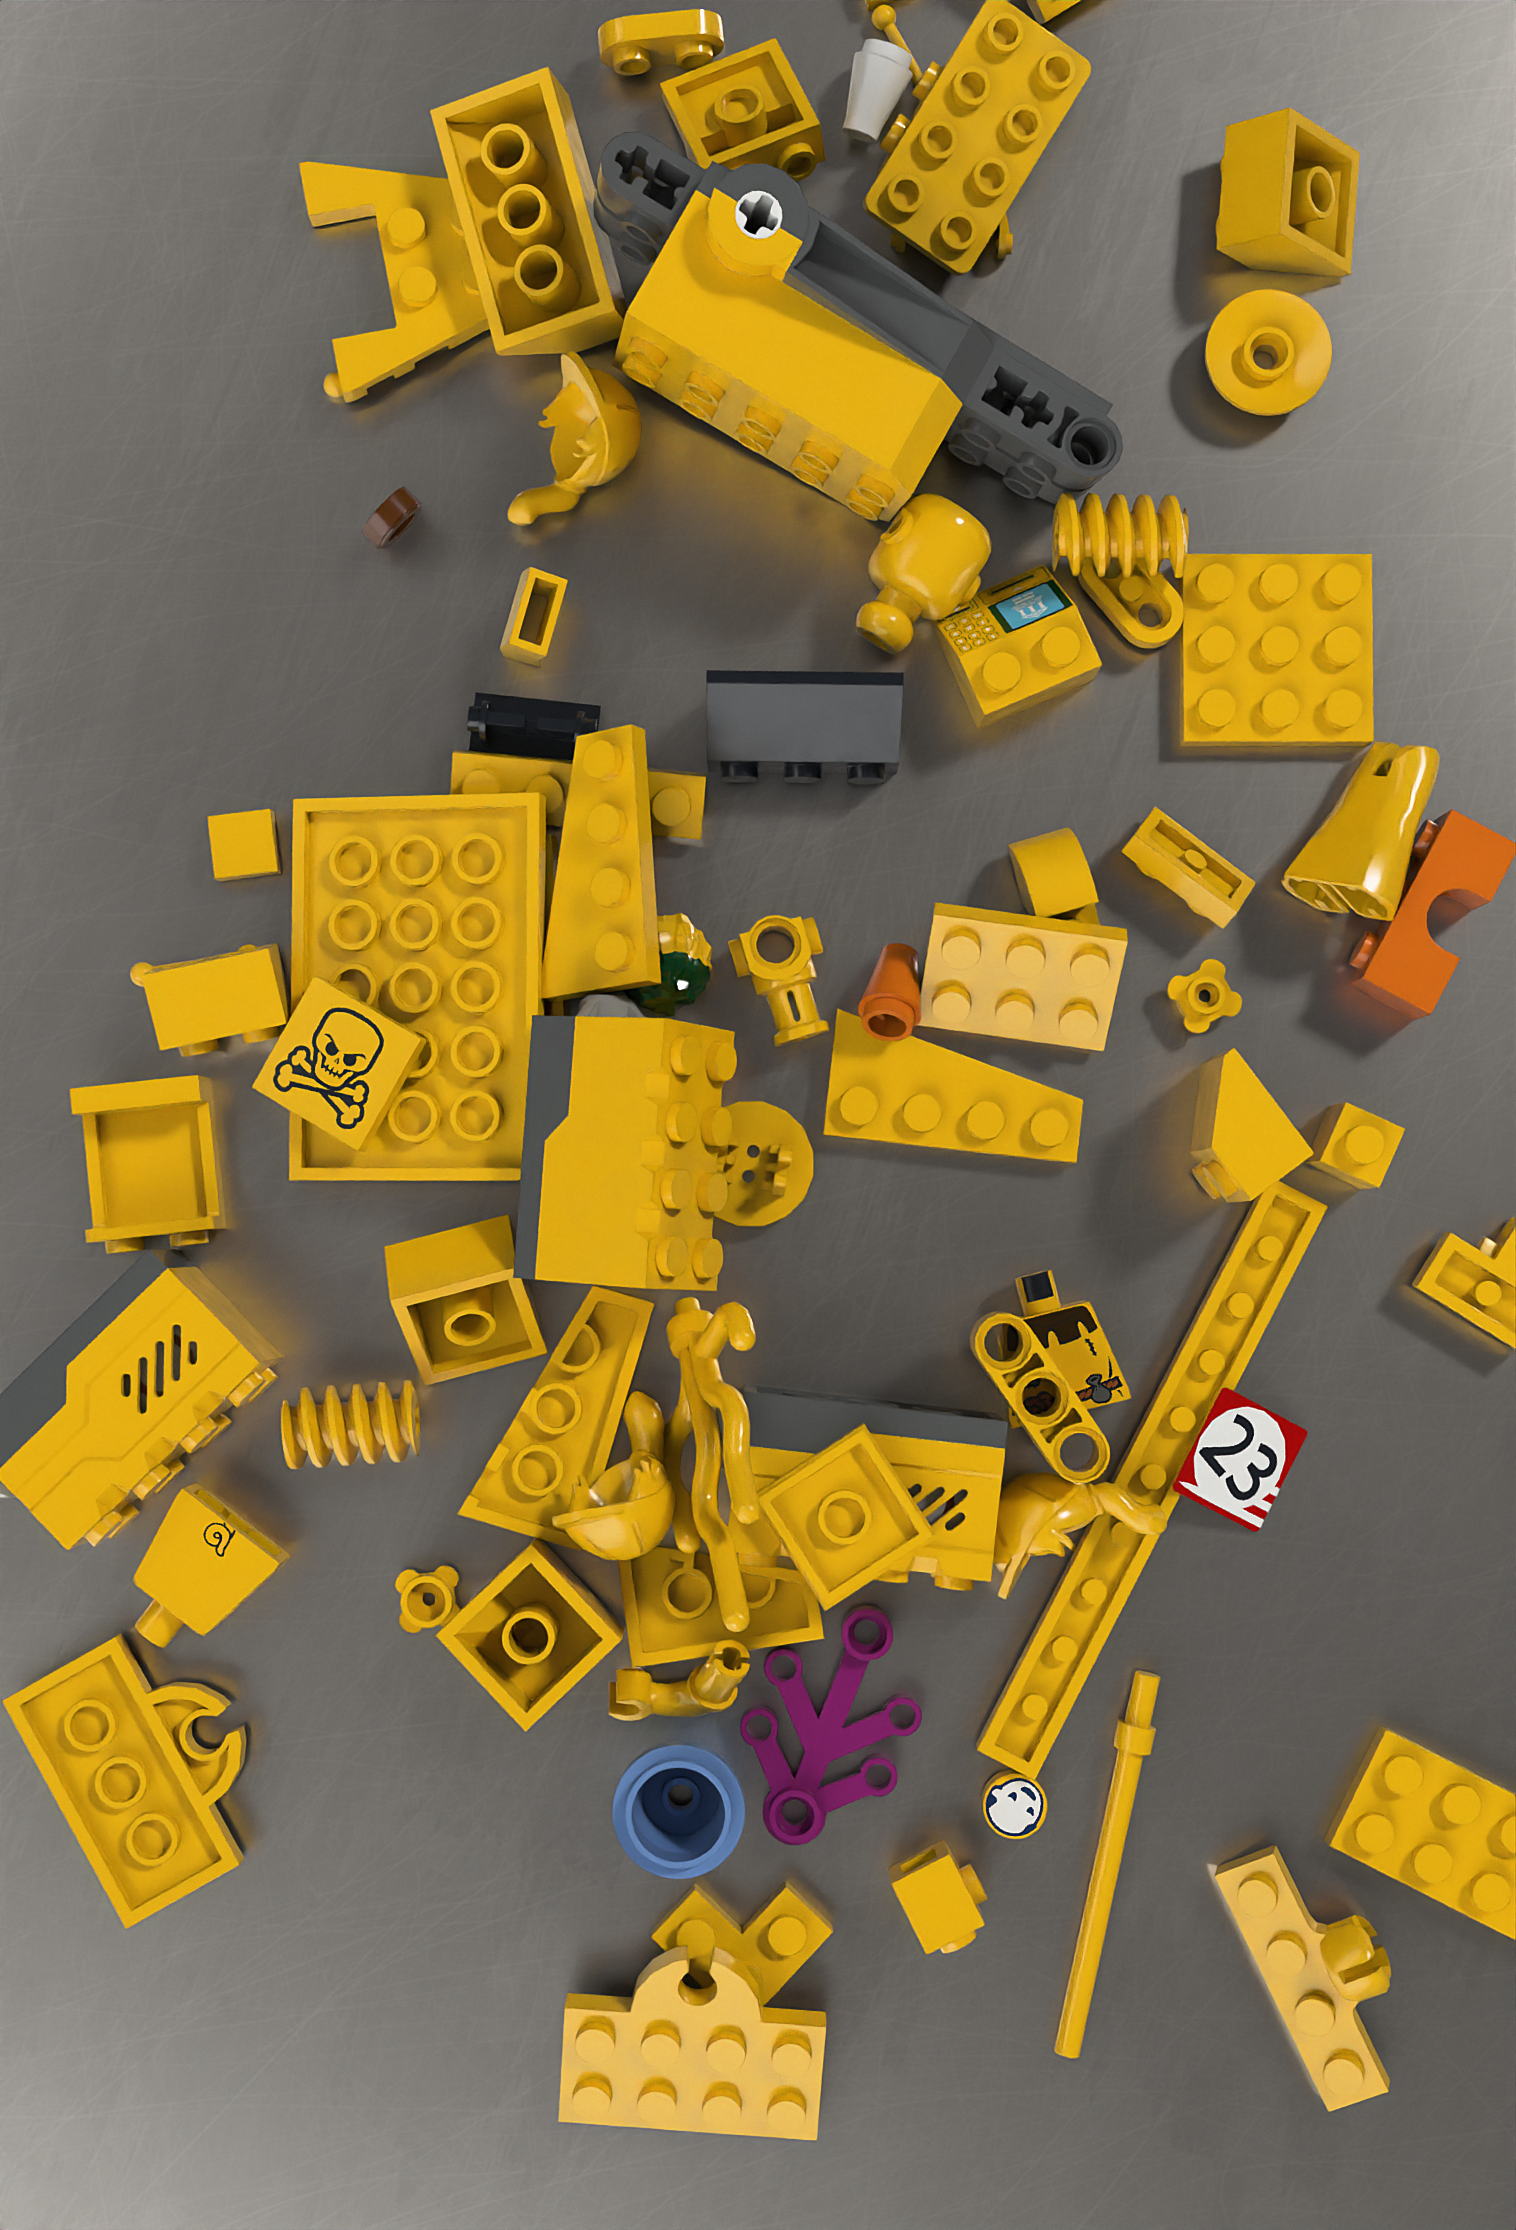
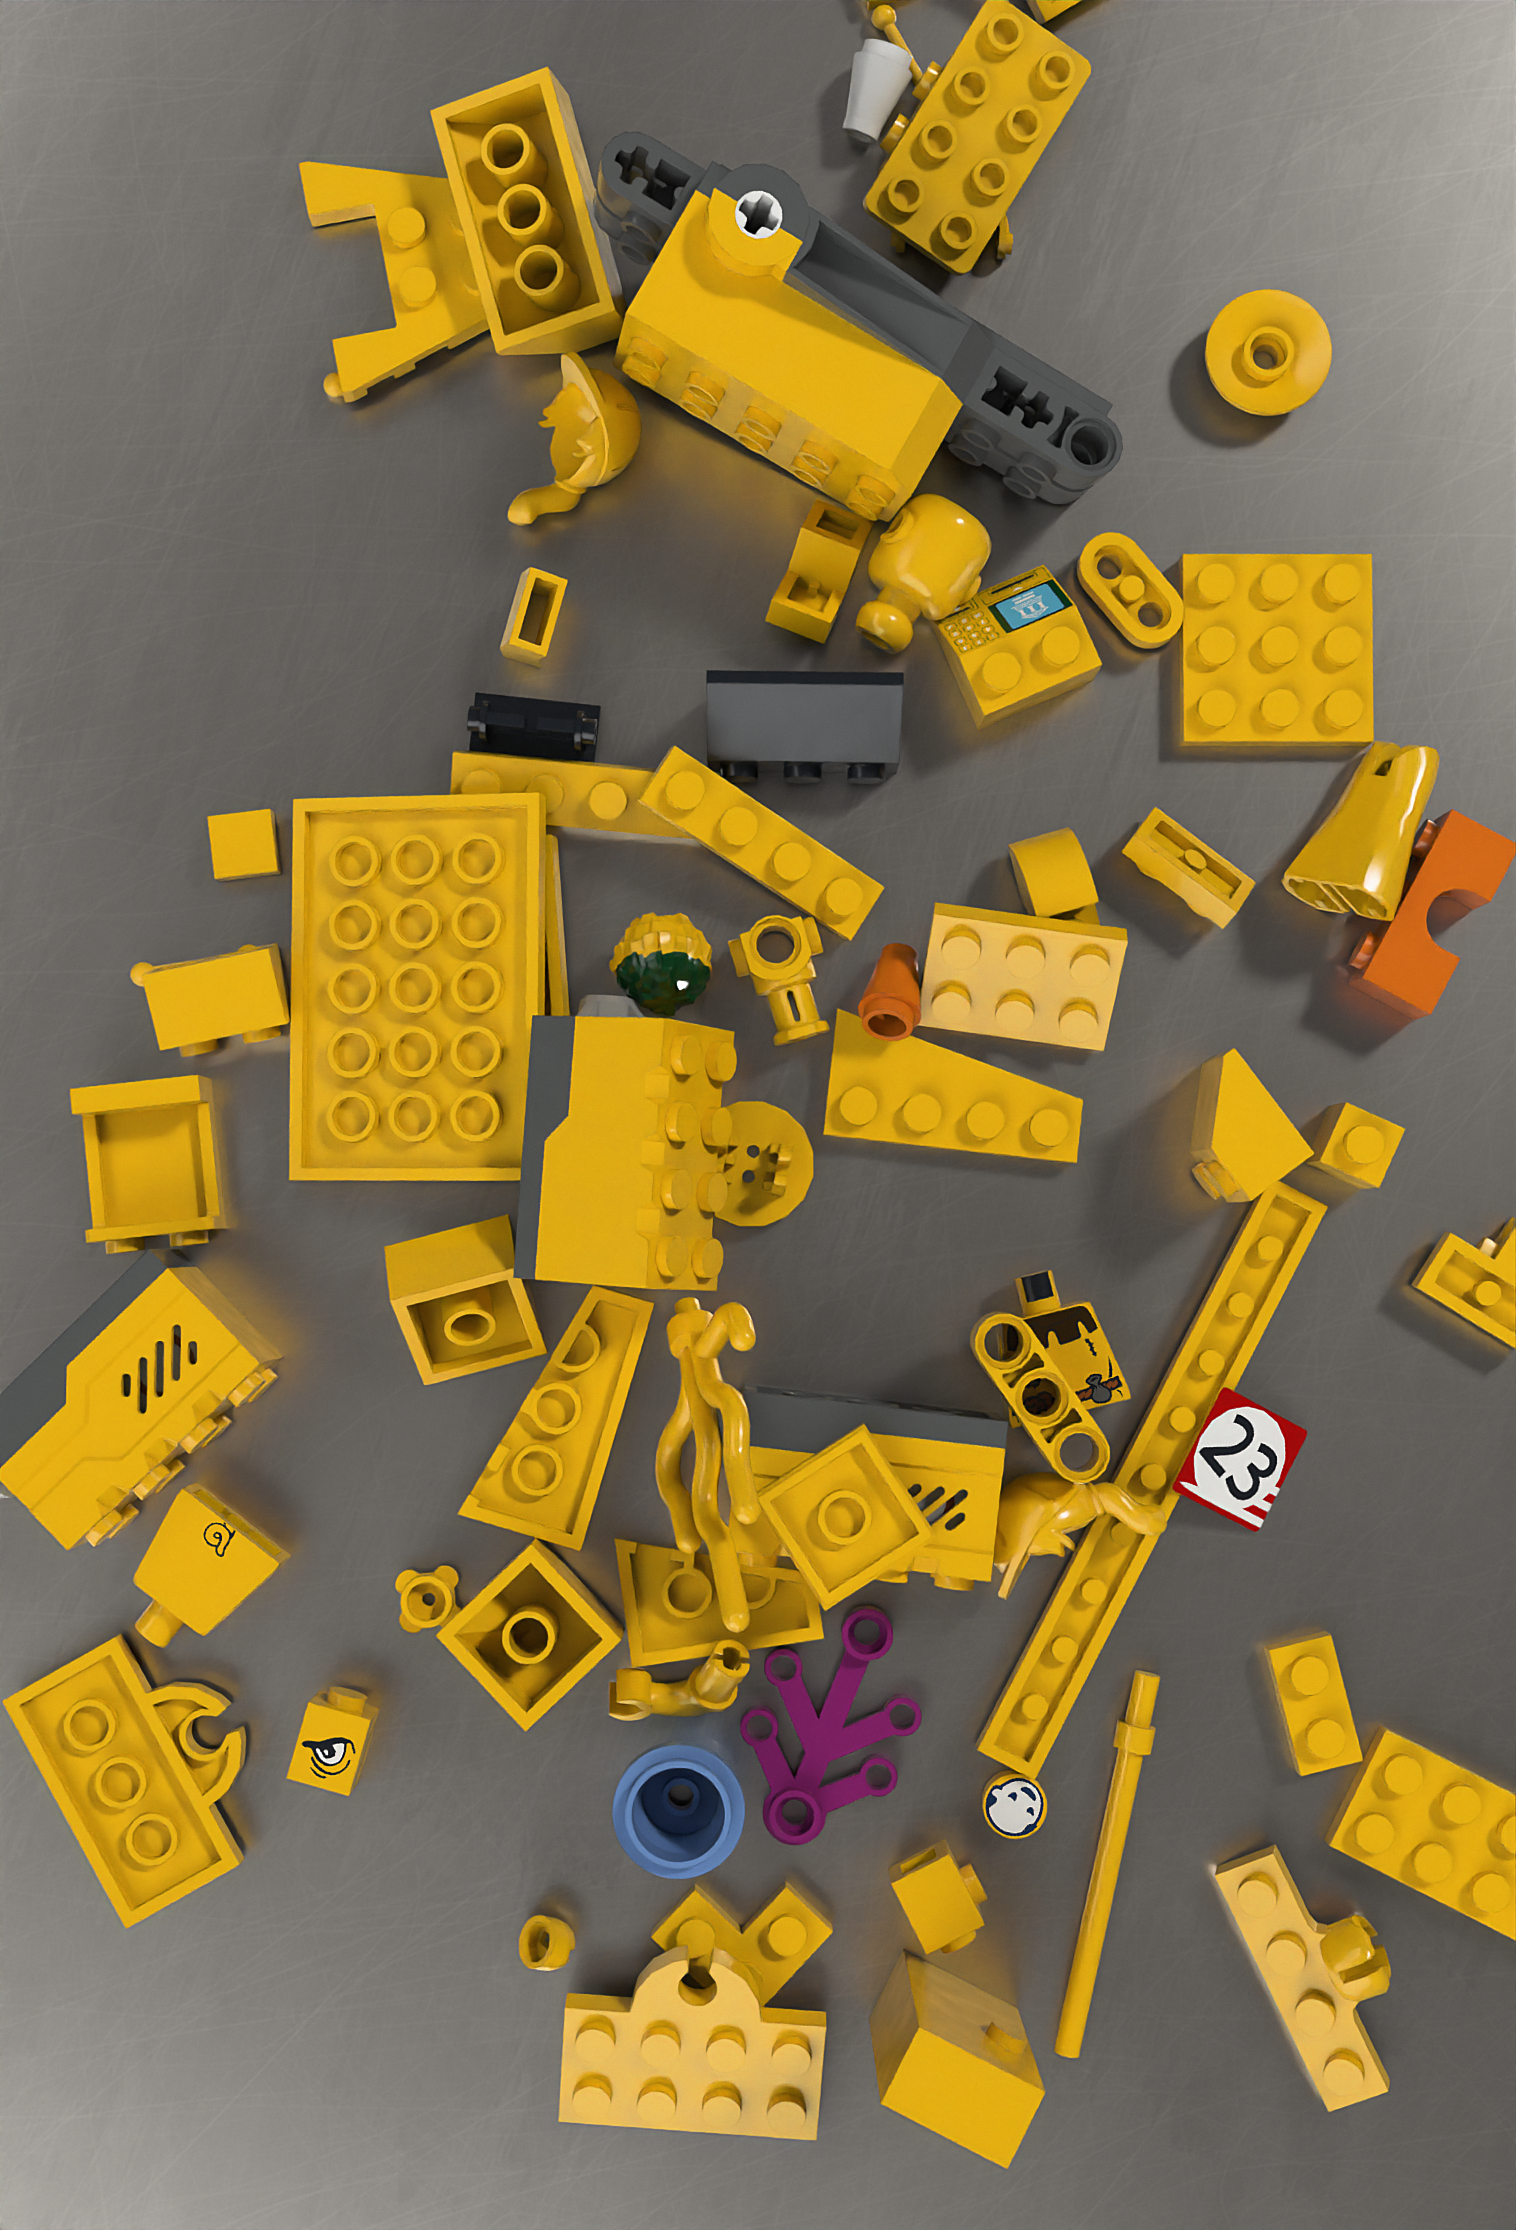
yellow tile [252,975,428,1152] -> none
yellow piece [281,1380,421,1469] -> none
reddish brown tile [362,487,422,549] -> none
yellow wing [541,724,661,1002] -> none
yellow piece [552,1391,676,1560] -> none
yellow plate [597,9,725,76] -> none
yellow plate [659,37,826,182] -> none
yellow piece [1052,492,1189,578] -> none
yellow plate [1167,959,1242,1033] -> none
yellow slope [1216,107,1360,277] -> none
none -> yellow brick [286,1686,380,1796]
none -> yellow hinge [519,1915,576,1971]
none -> yellow plate [636,746,885,941]
none -> yellow slope [765,499,875,644]
none -> yellow brick [869,1949,1046,2169]
none -> yellow plate [1264,1631,1363,1776]

